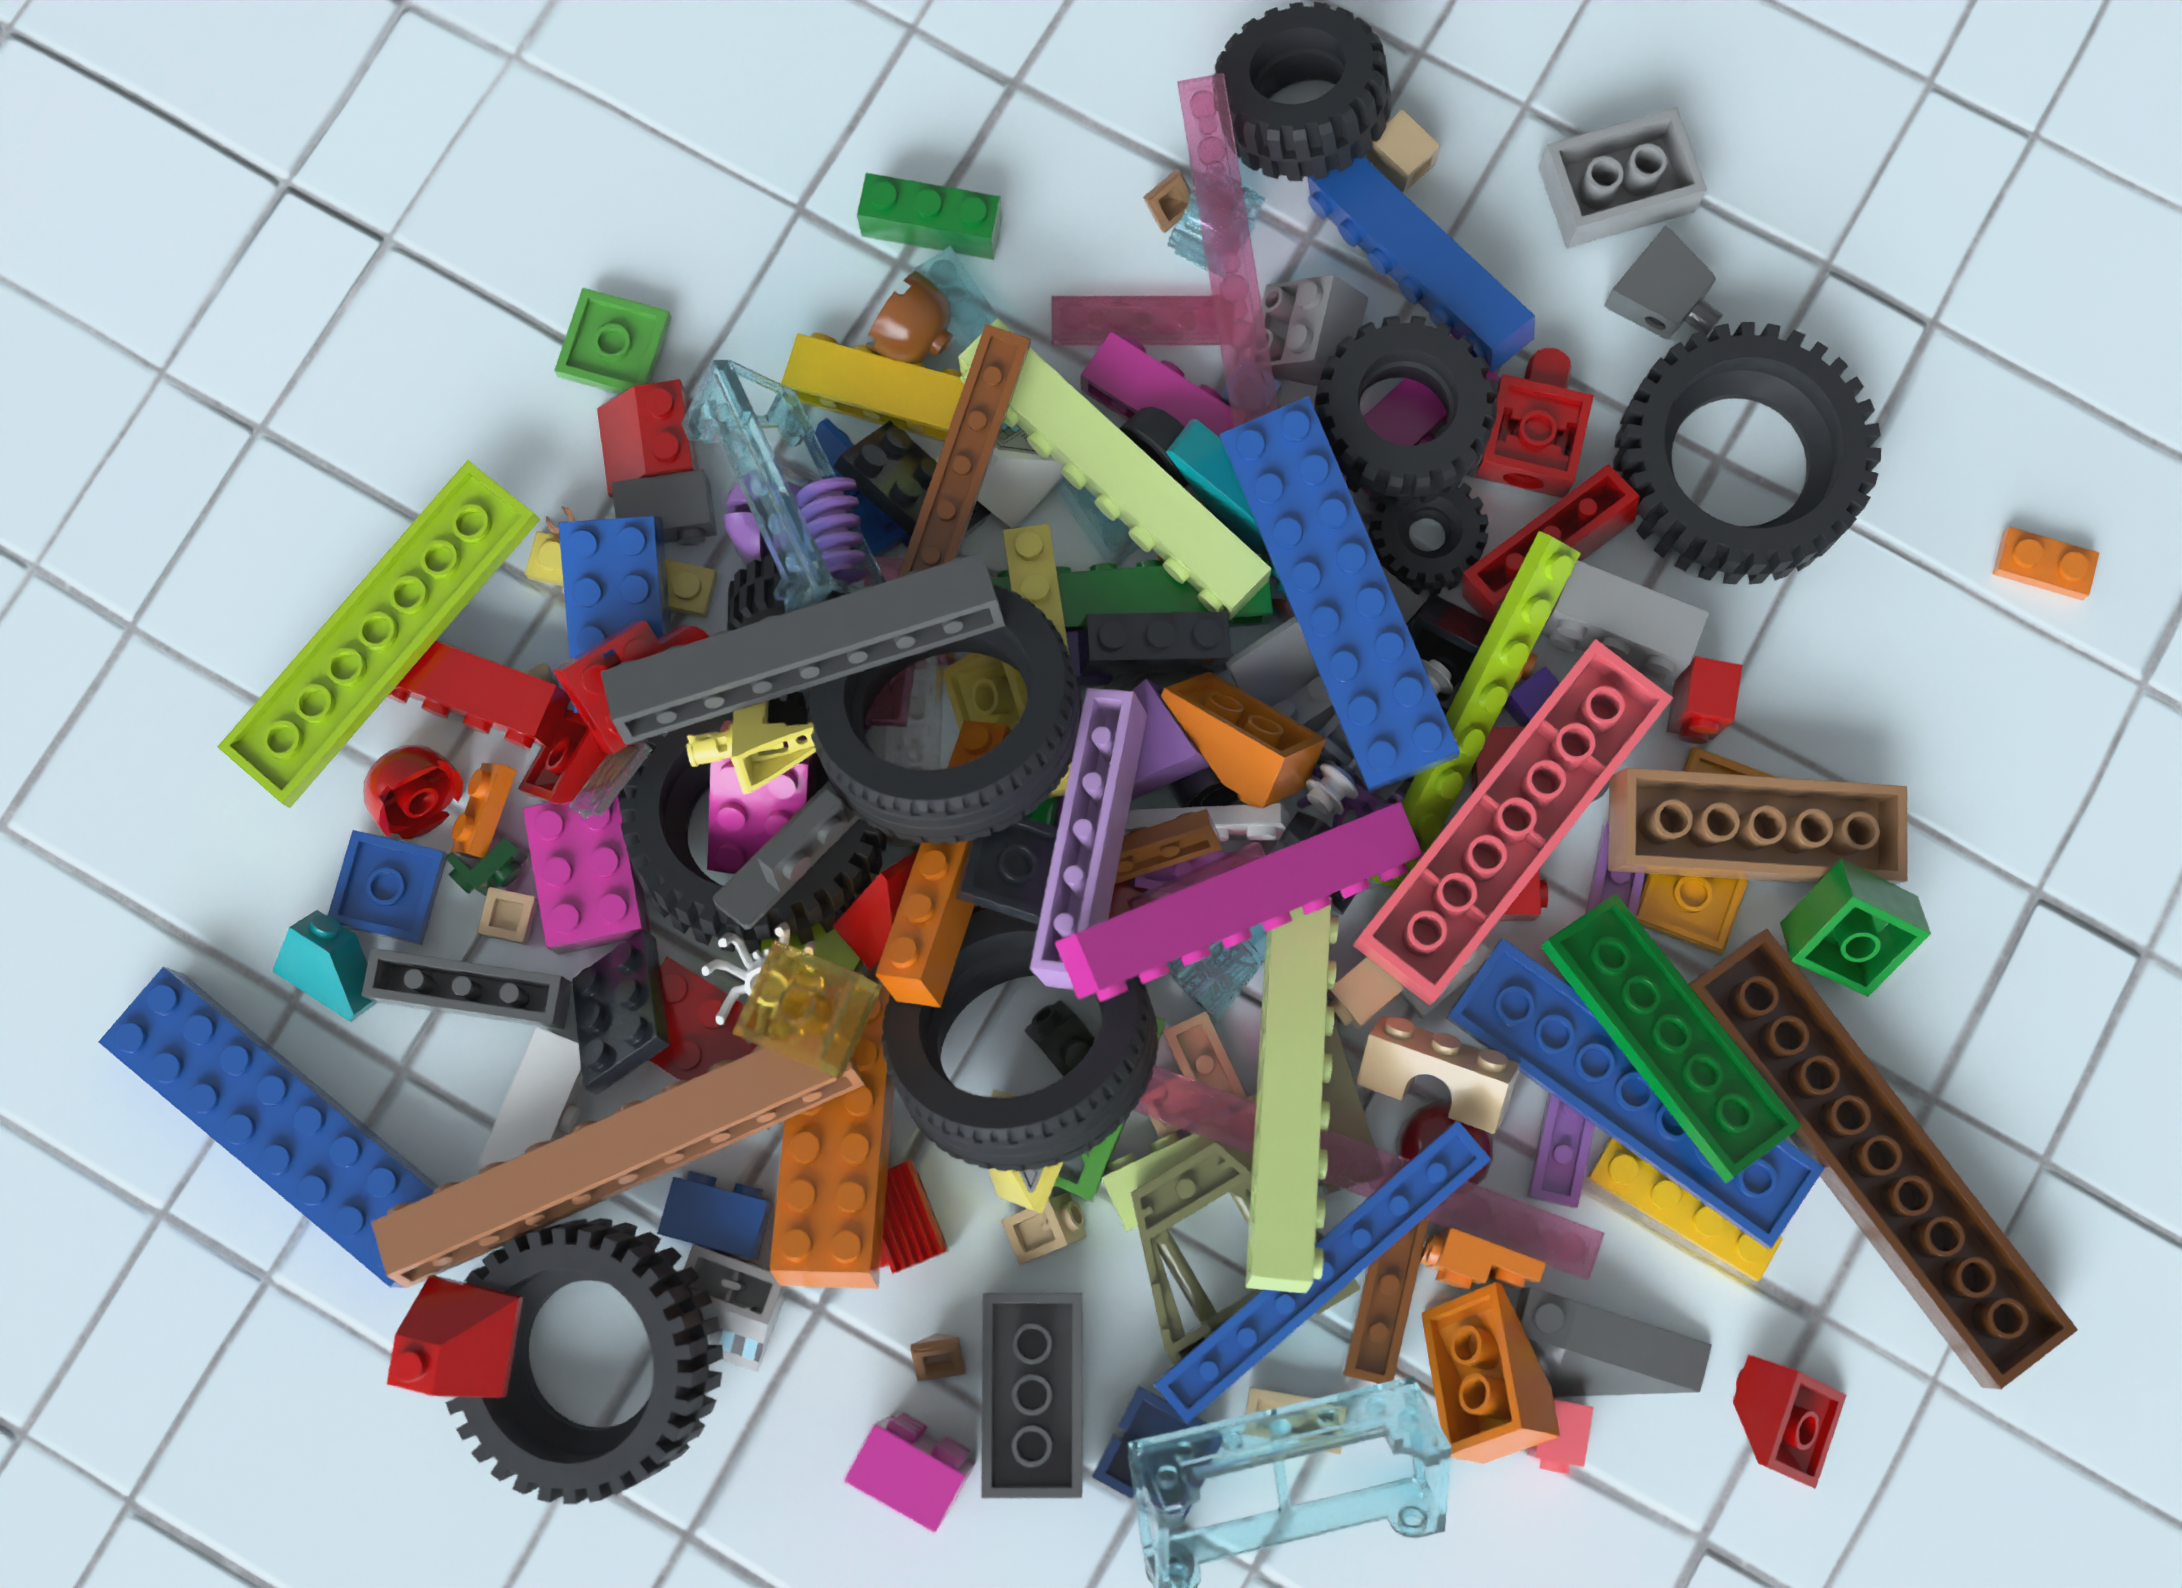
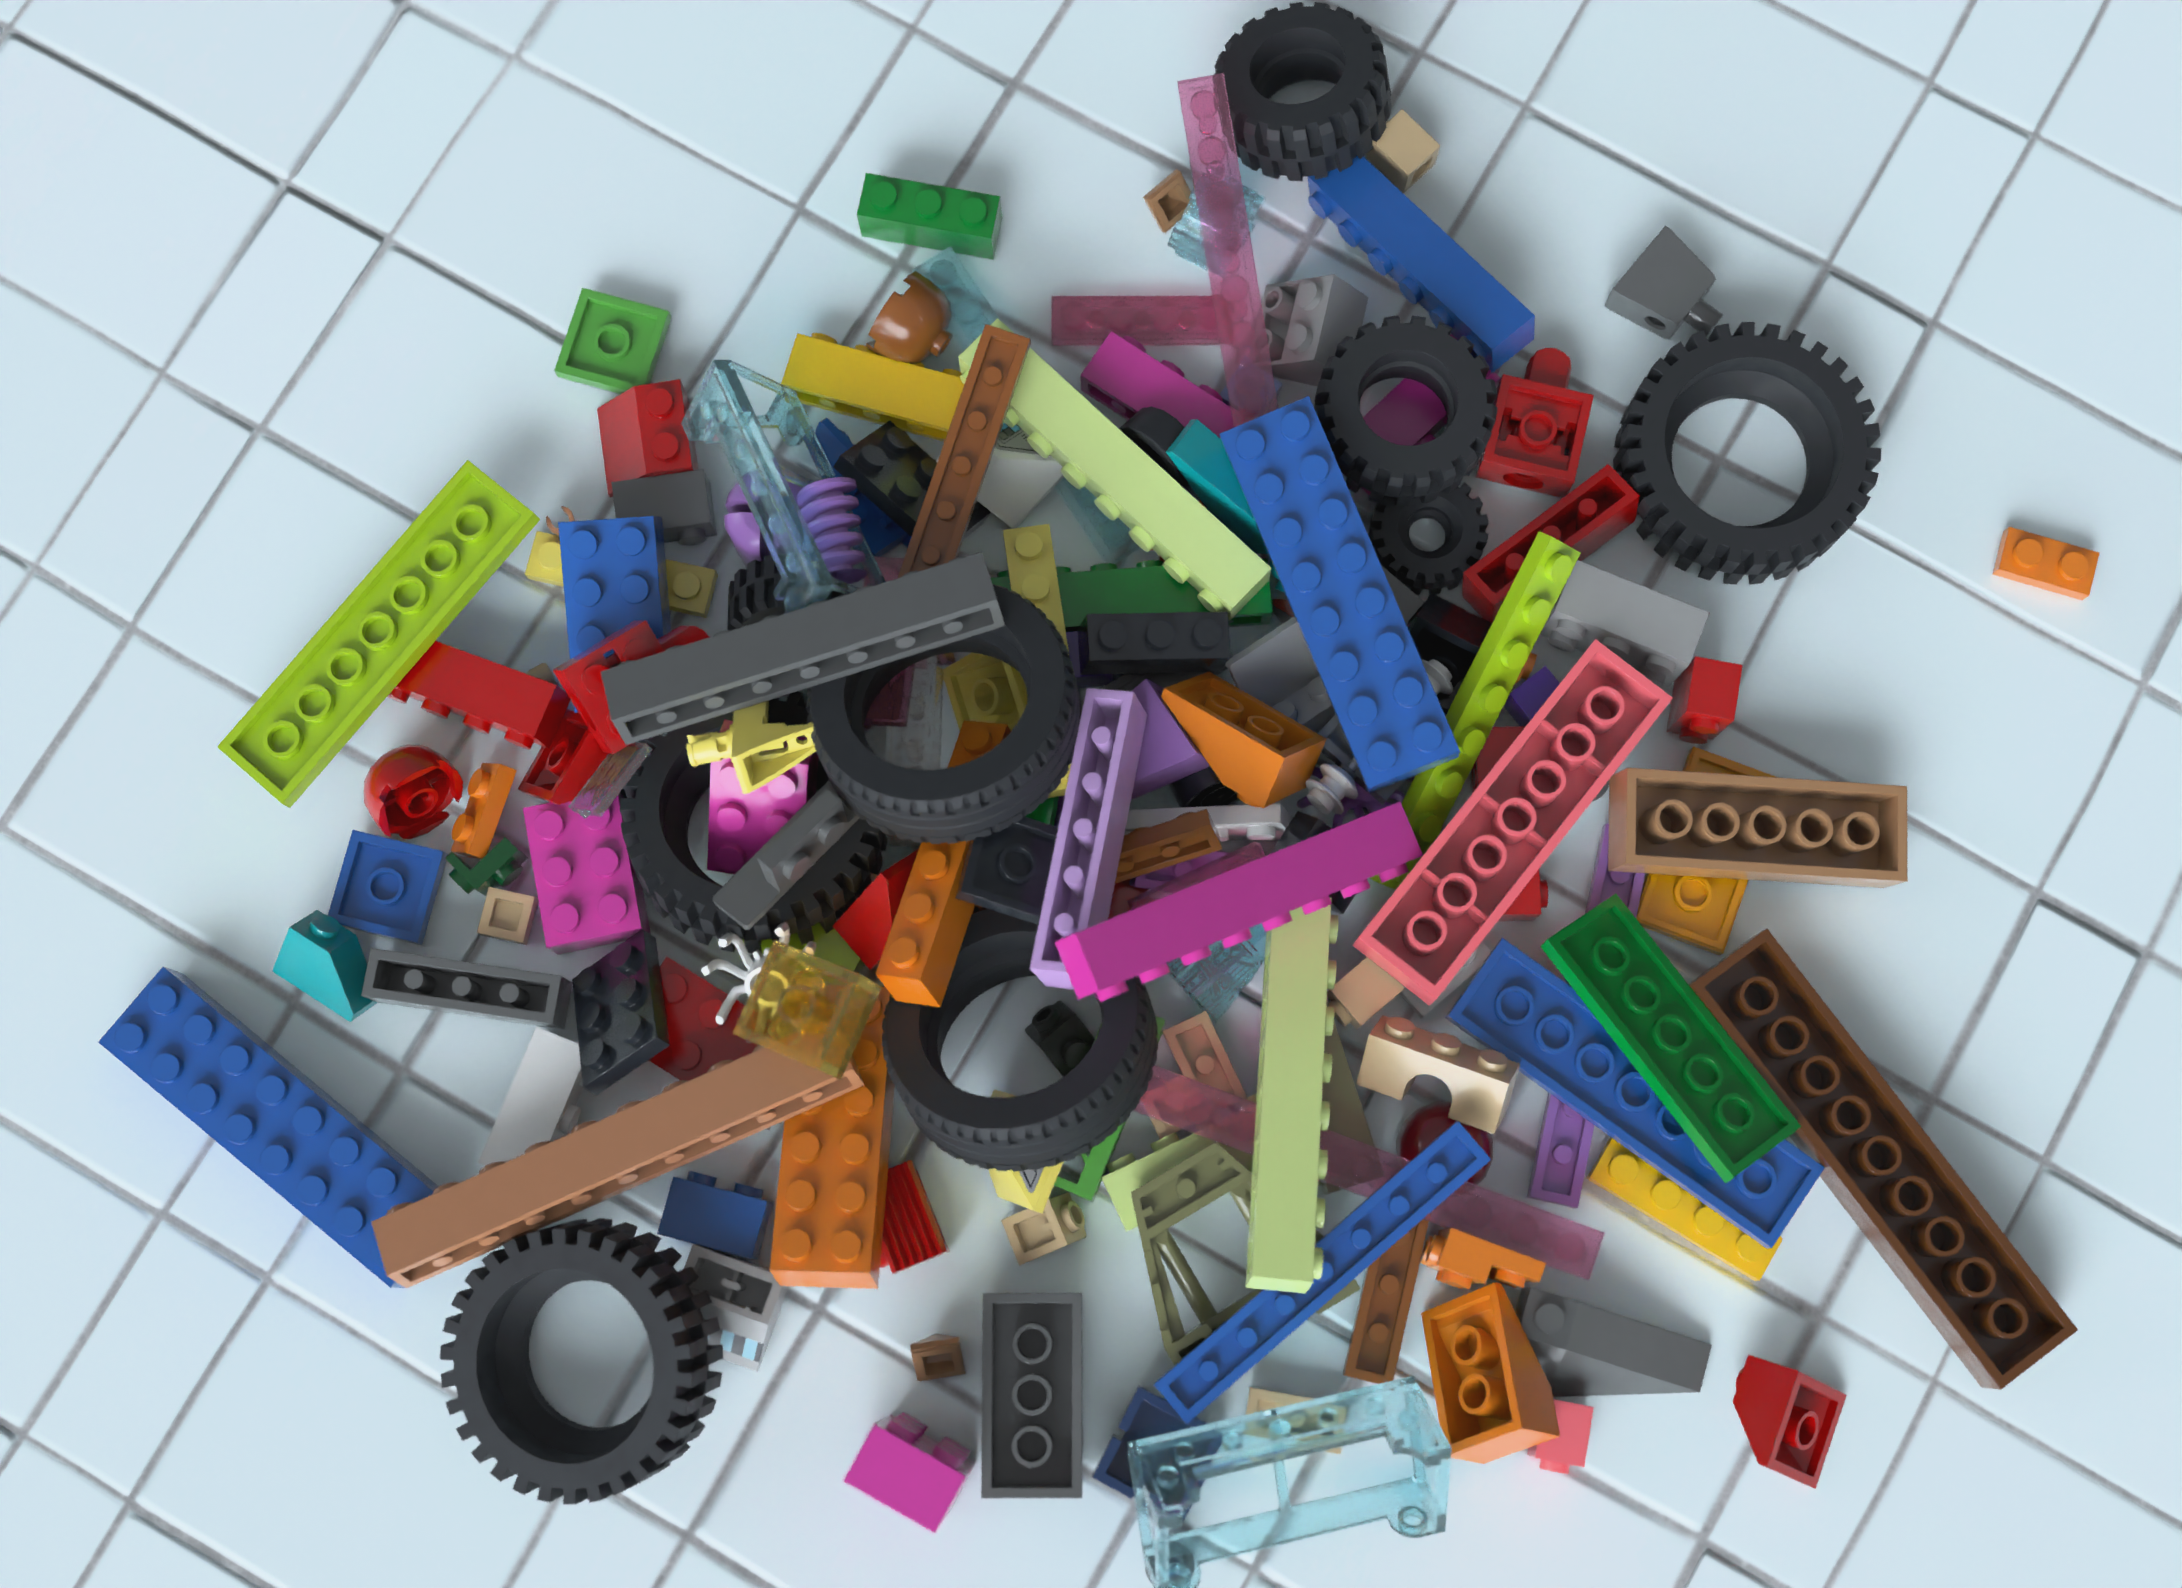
red slope [386,1275,523,1398] -> none
light grey brick [1538,108,1707,248] -> none
green brick [1780,859,1931,997] -> none

